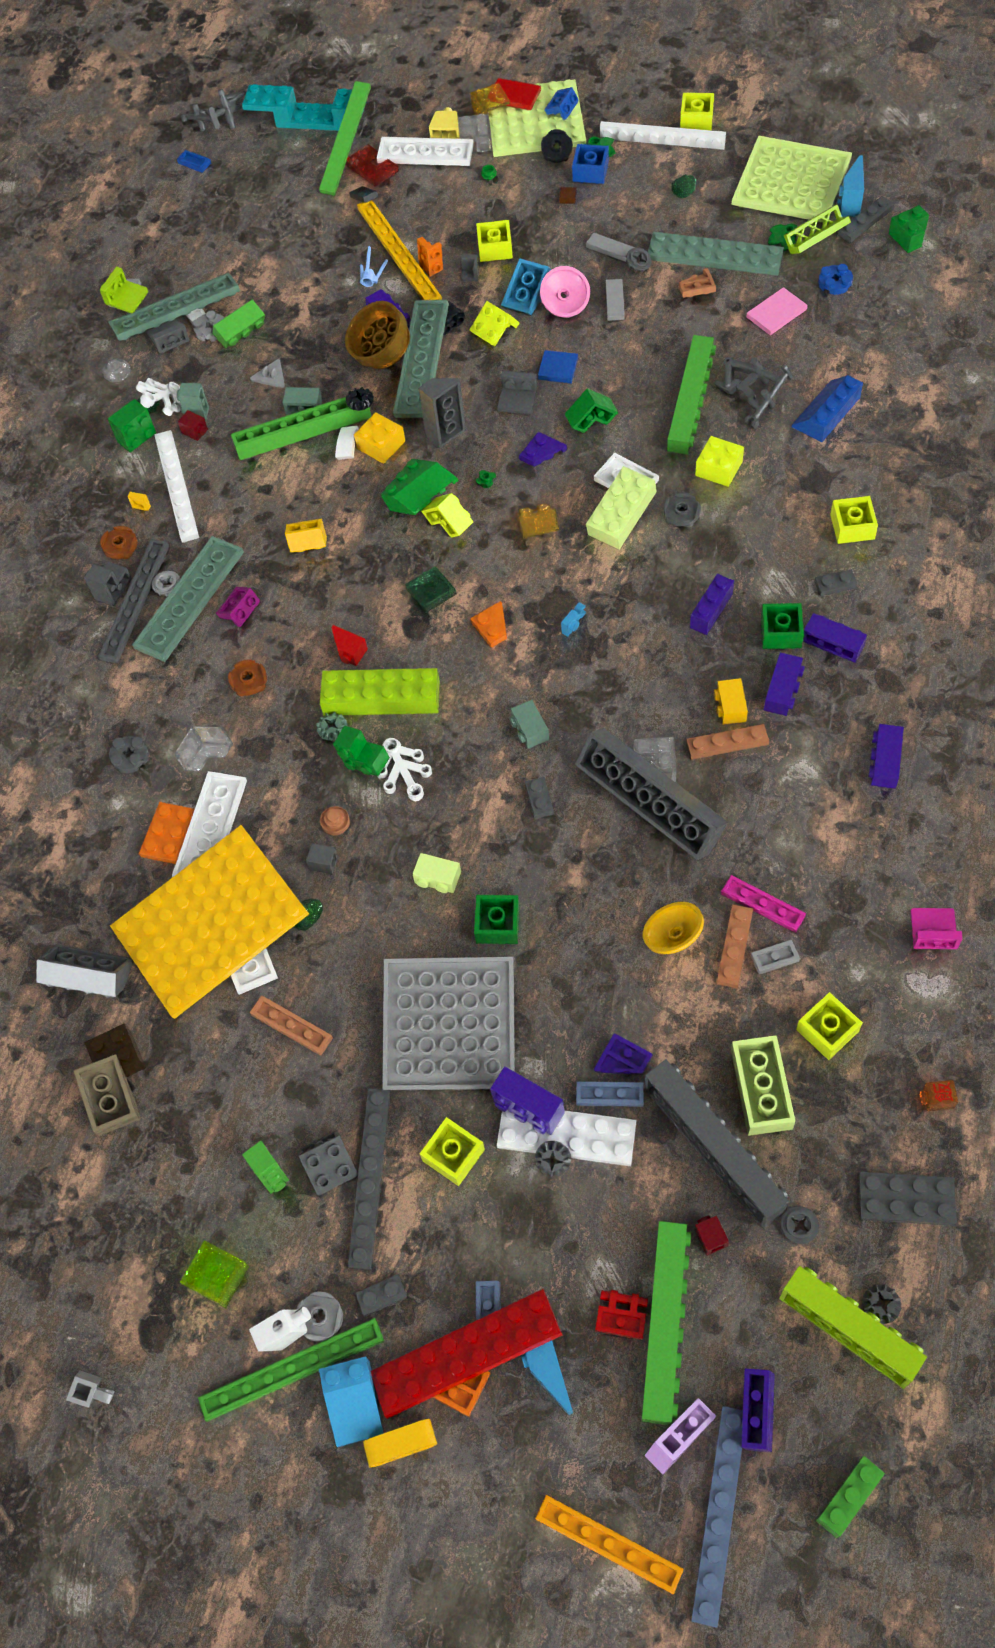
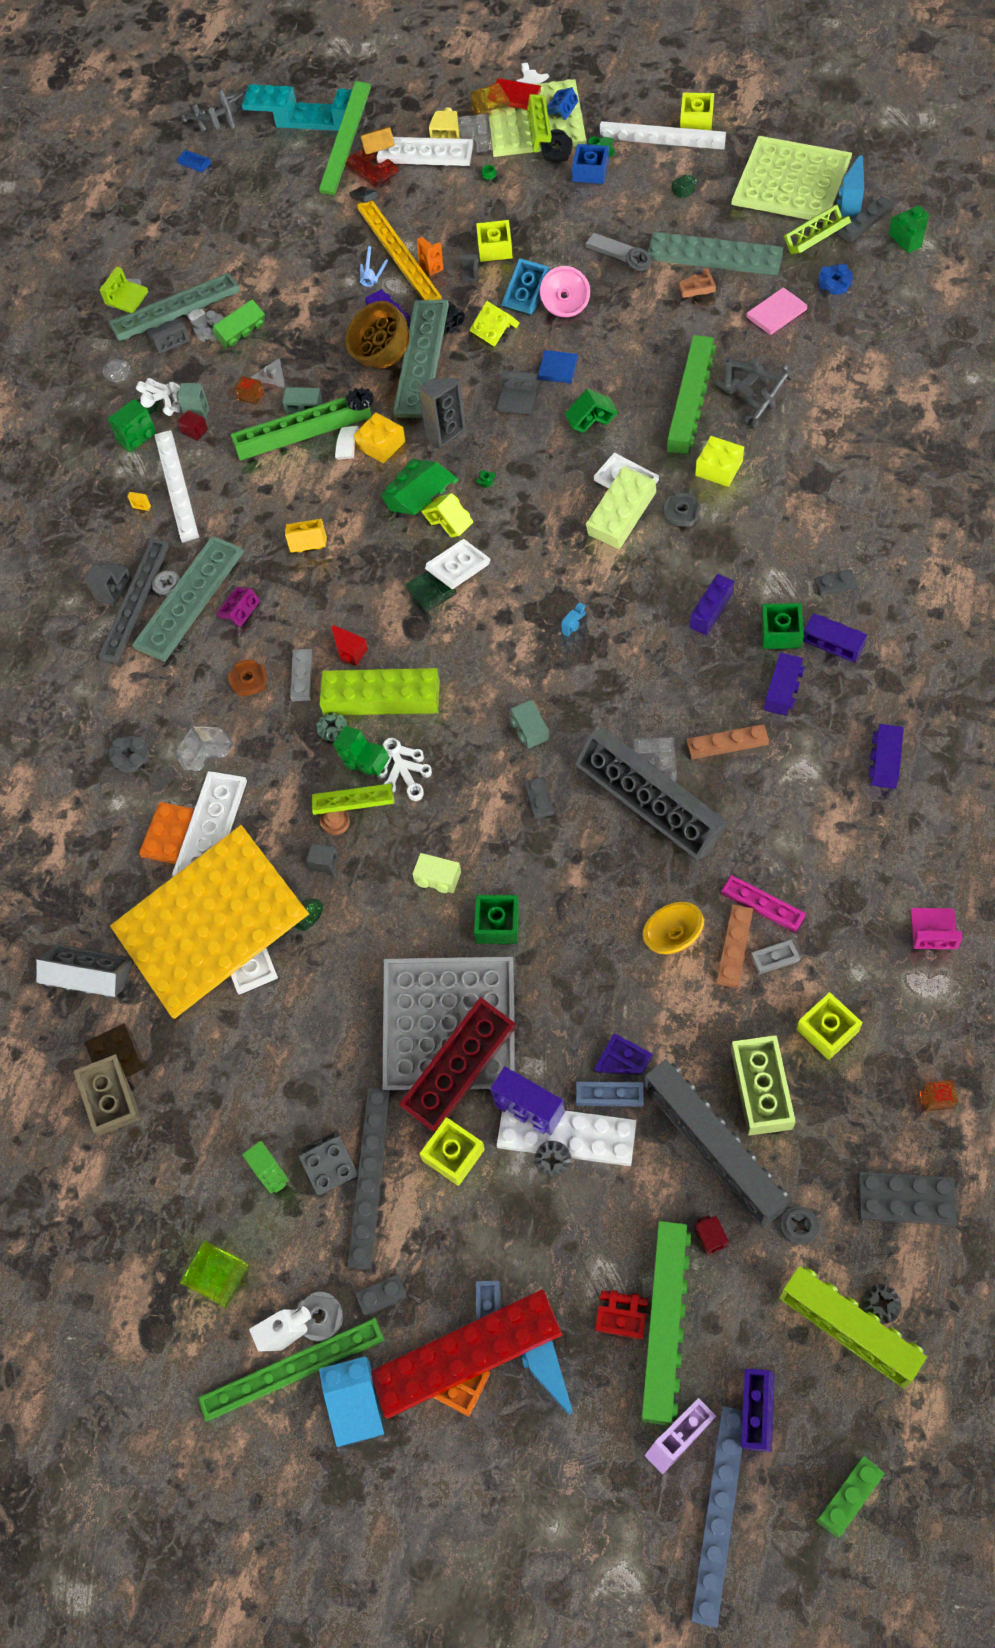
light grey brick [66,1370,115,1408] -> none
dark orange plate [100,526,138,559] -> none
nougat plate [250,996,333,1056] -> none
yellow beam [363,1419,437,1468] -> none
orange wing [470,601,507,648] -> none
clear yellow slope [515,503,559,538] -> none
dark purple wing [519,432,567,467] -> none
light orange tile [535,1495,684,1595] -> none
reddish brown tile [559,187,577,204] -> none
light grey tile [606,279,624,321] -> none
yellow brick [714,678,748,725] -> none
green plate [768,223,798,252] -> none
blue slope [792,375,863,442] -> none
neon yellow brick [830,496,878,544] -> none
none -> clear orange brick [235,376,264,405]
none -> light grey plate [290,649,313,702]
none -> lime fence [312,784,395,815]
none -> slope [360,126,395,155]
none -> dark red brick [399,997,517,1133]
none -> white plate [425,539,490,589]
none -> white piece [516,62,549,84]
none -> lime fence [527,94,552,153]

